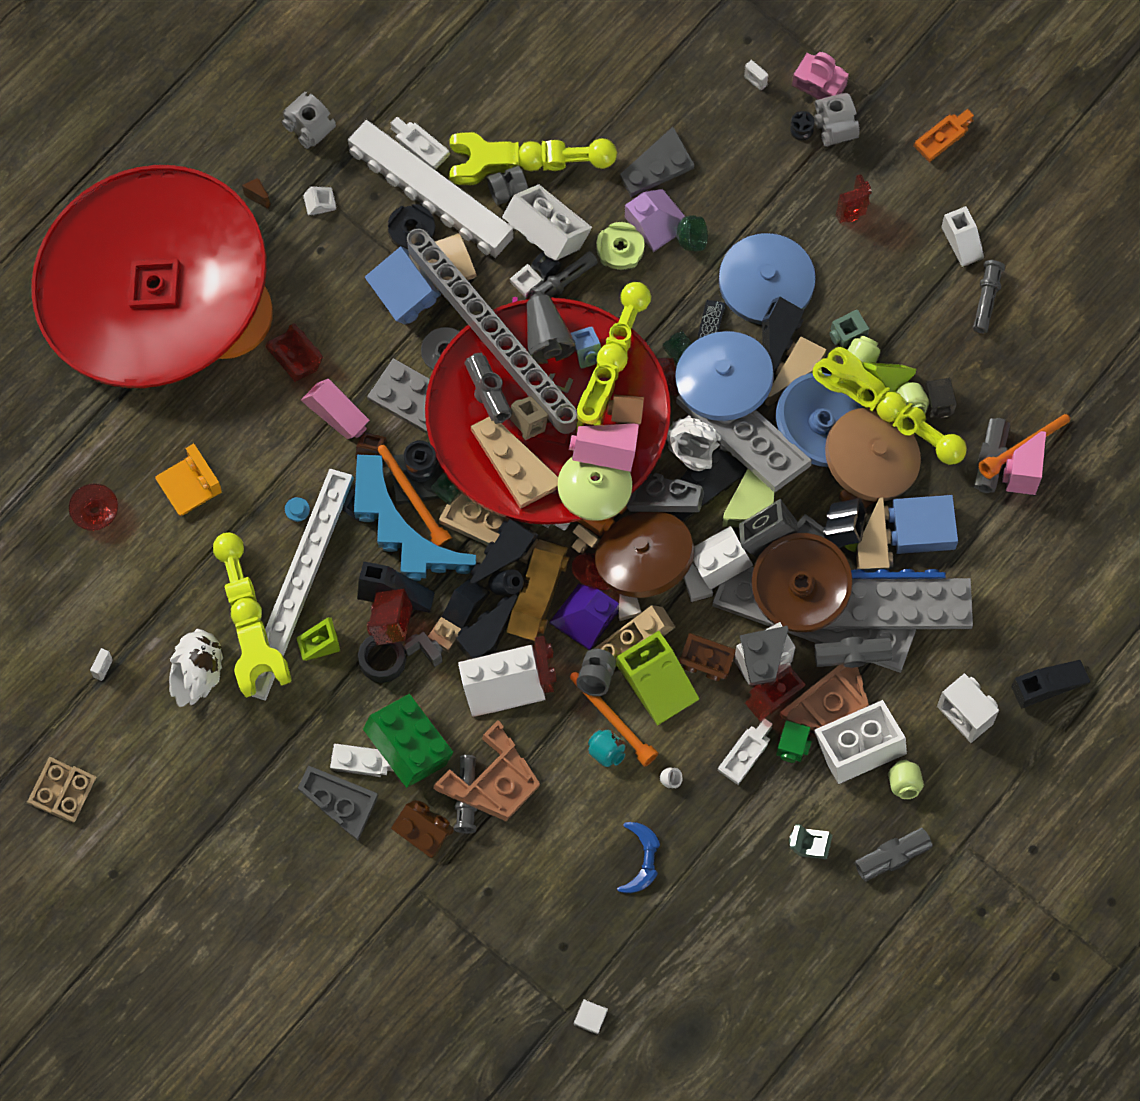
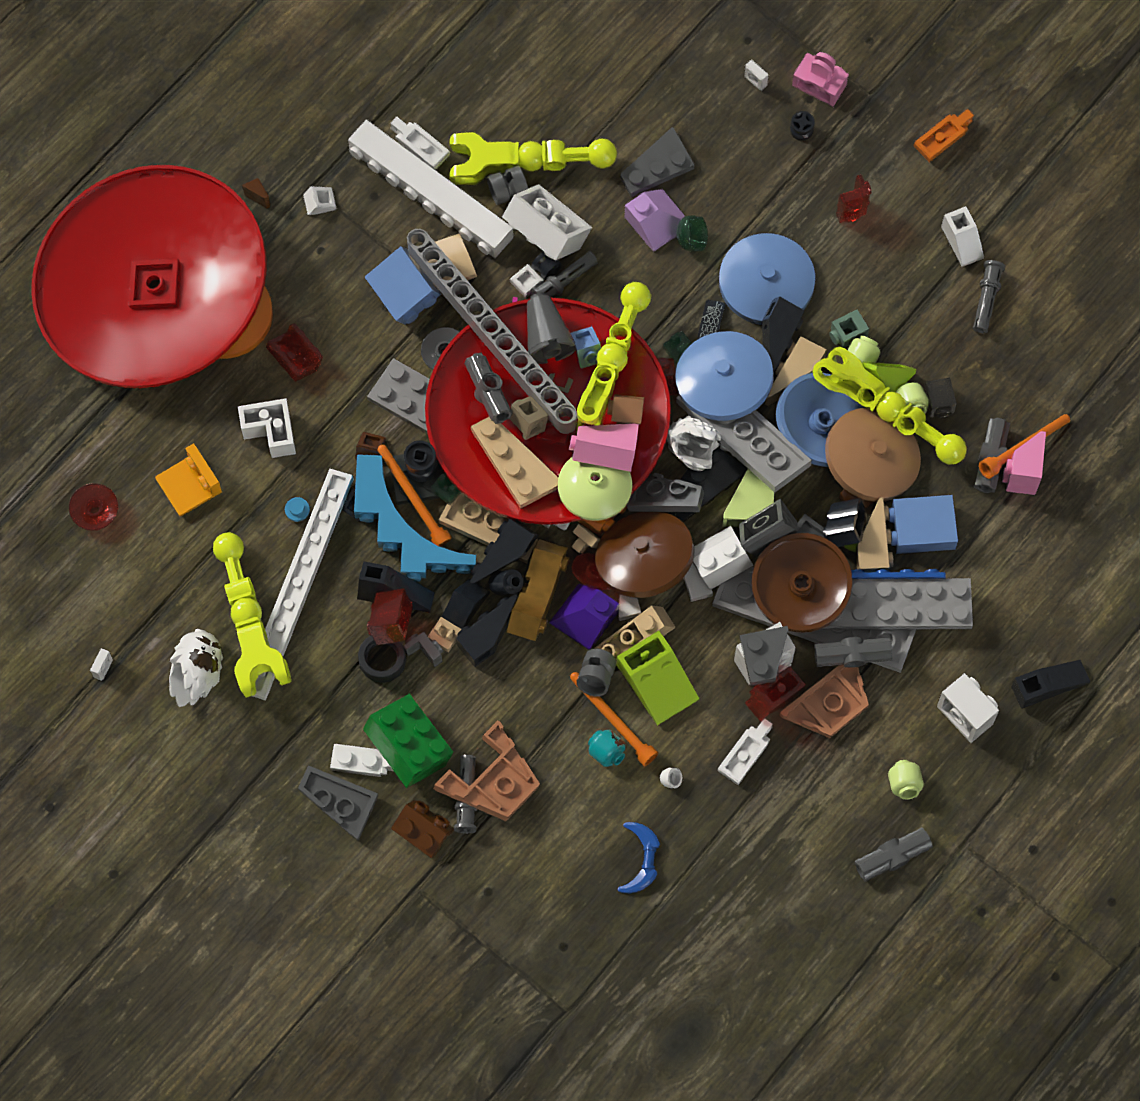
tan slope [27,757,96,823] -> none
light grey brick [282,92,336,149] -> none
lime slope [297,618,340,661] -> none
bright pink slope [301,379,369,439] -> none
black plate [388,204,436,250] -> none
white slope [458,645,546,717] -> none
clear red bracket [532,636,557,693] -> none
white tile [574,999,608,1034] -> none
yellowish green plate [597,222,644,270] -> none
reddish brown bracket [679,633,736,682] -> none
green brick [777,720,812,763] -> none
sand green bracket [789,824,833,859] -> none
light grey brick [814,93,859,146] -> none
white slope [815,700,907,784] -> none
none -> white brick [238,399,296,458]

